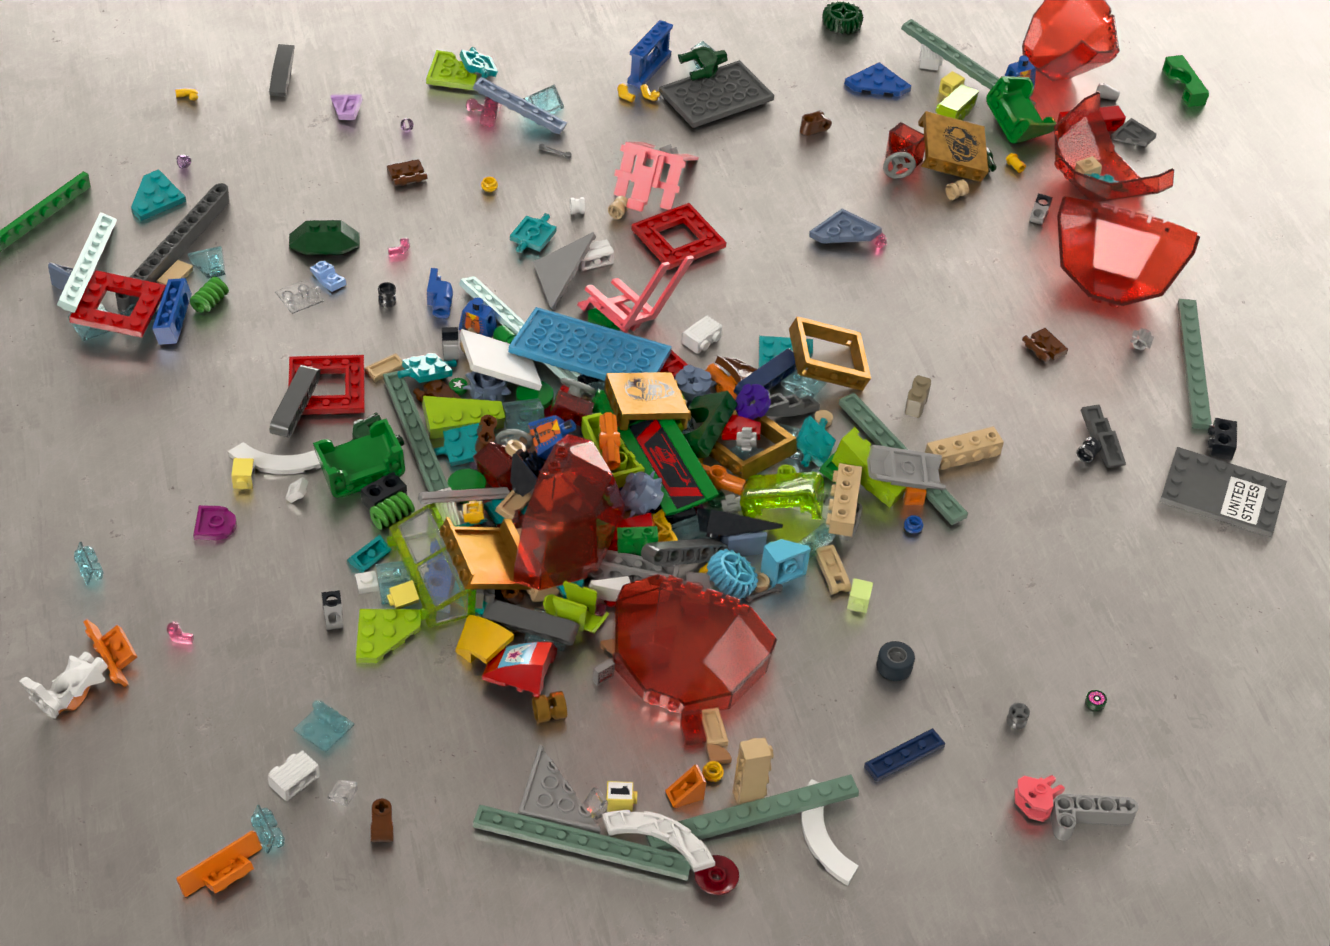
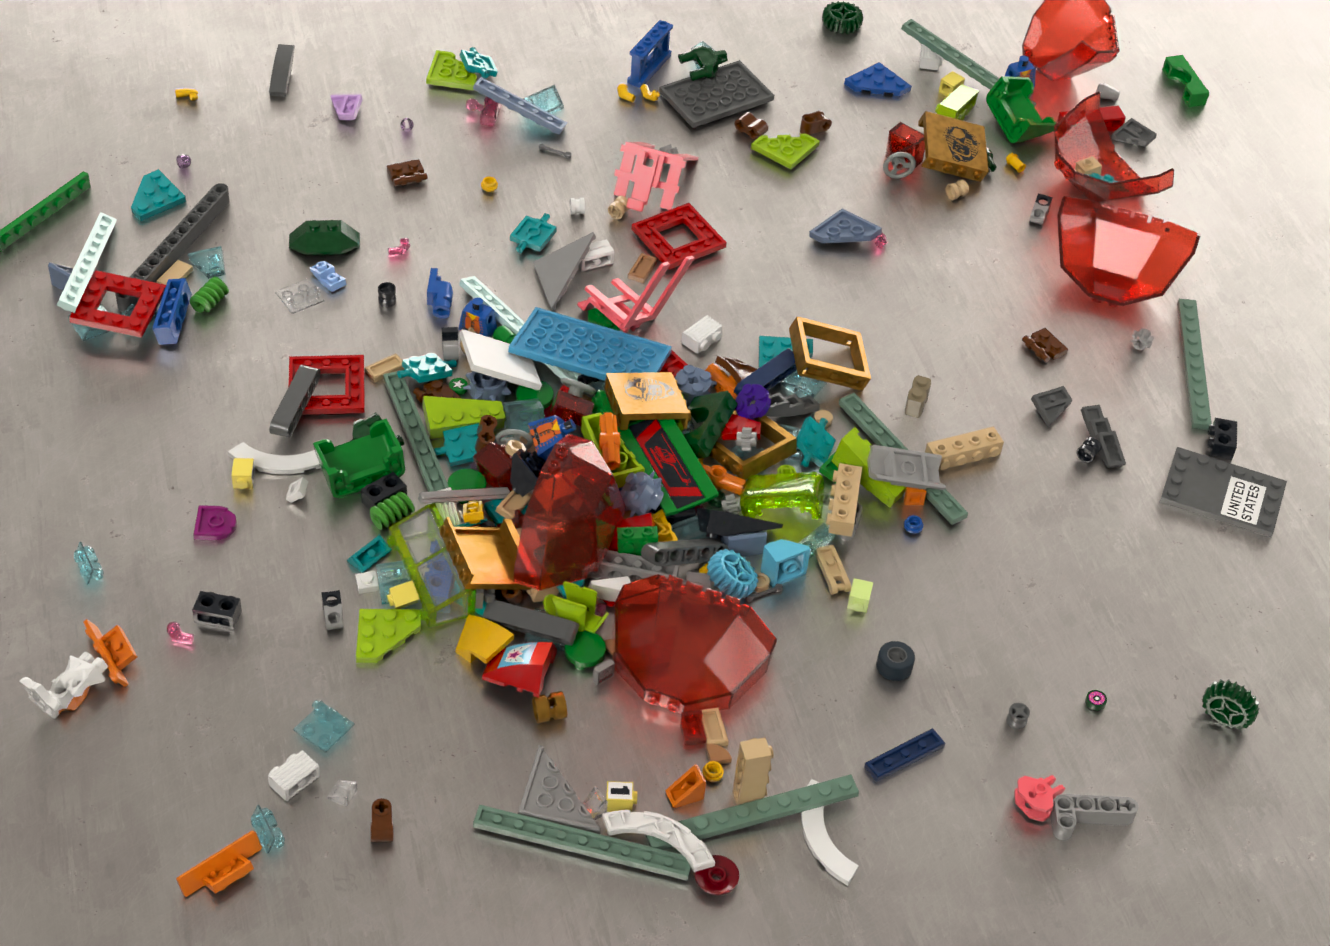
none -> black brick [192,591,242,630]
none -> green tile [565,630,606,670]
none -> medium nougat tile [628,253,657,284]
none -> reddish brown axle [734,112,768,140]
none -> lime plate [751,134,820,169]
none -> dark grey wing [1031,386,1072,427]
none -> dark green gear [1202,679,1259,730]

